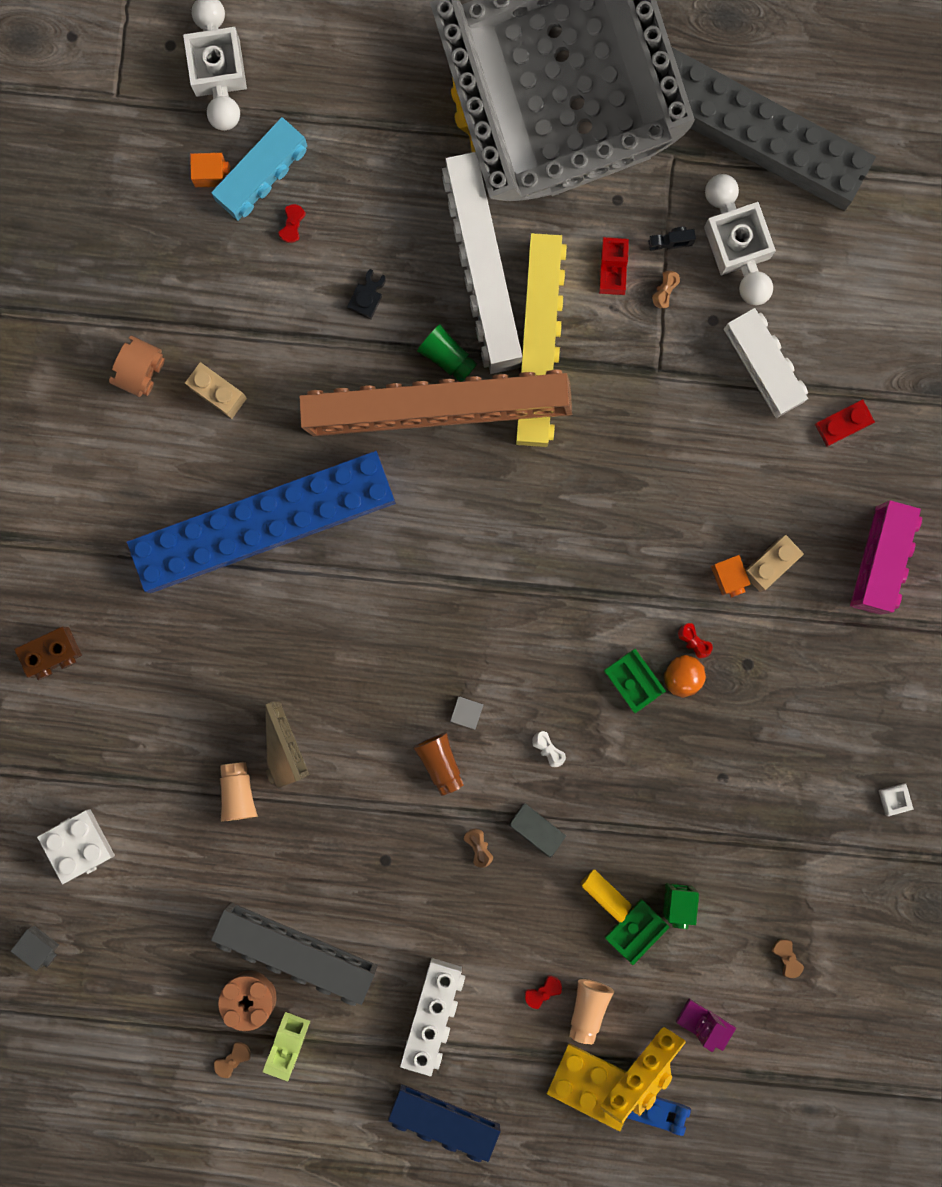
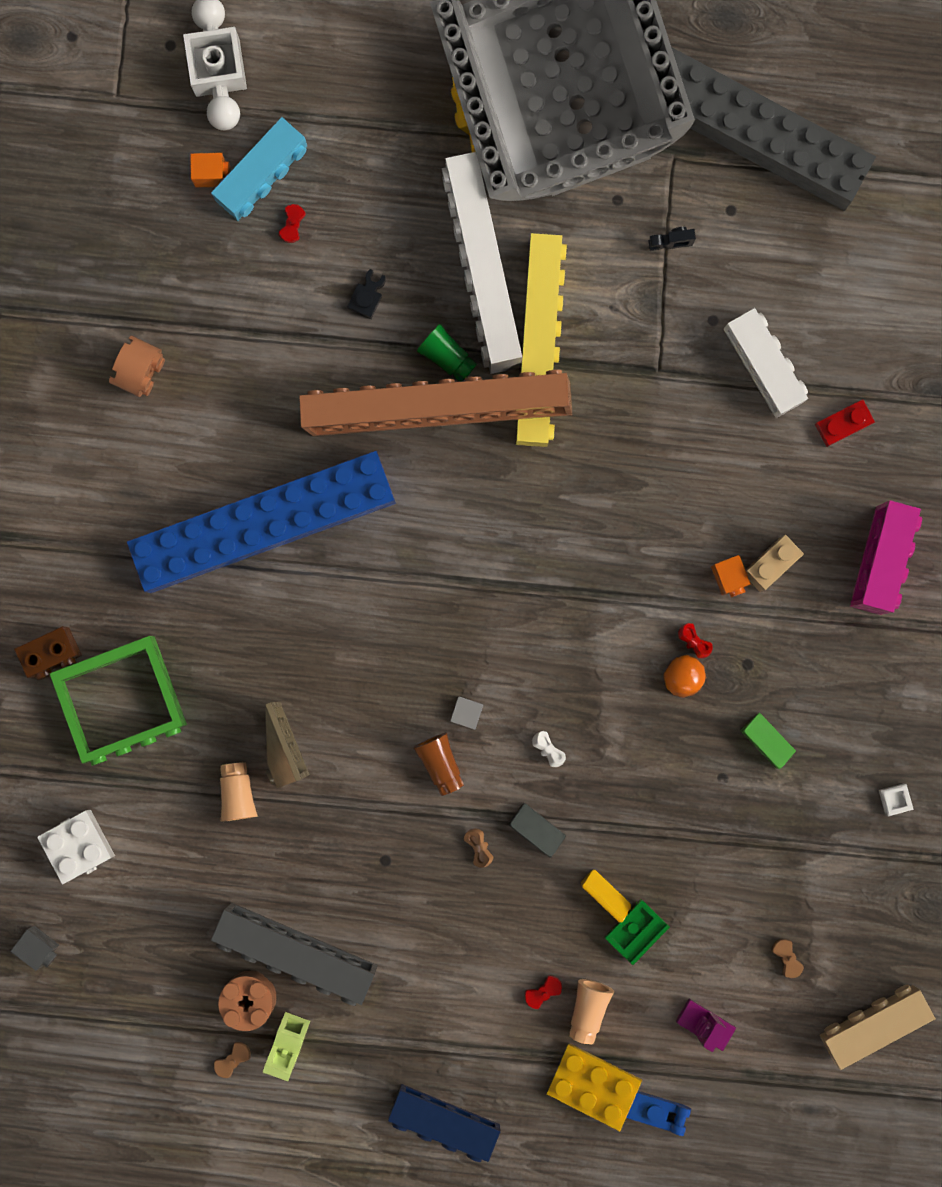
tan brick [185,362,247,419] -> none
white brick [400,958,465,1076] -> none
red slope [599,237,629,295] -> none
yellow bracket [601,1027,686,1123] -> none
green plate [603,648,666,714] -> none
medium nougat piece [652,271,680,309] -> none
green brick [663,883,699,929] -> none
white brick [704,174,776,305] -> none
none -> bright green window [50,636,187,766]
none -> bright green slope [740,712,796,770]
none -> tan brick [819,985,936,1070]

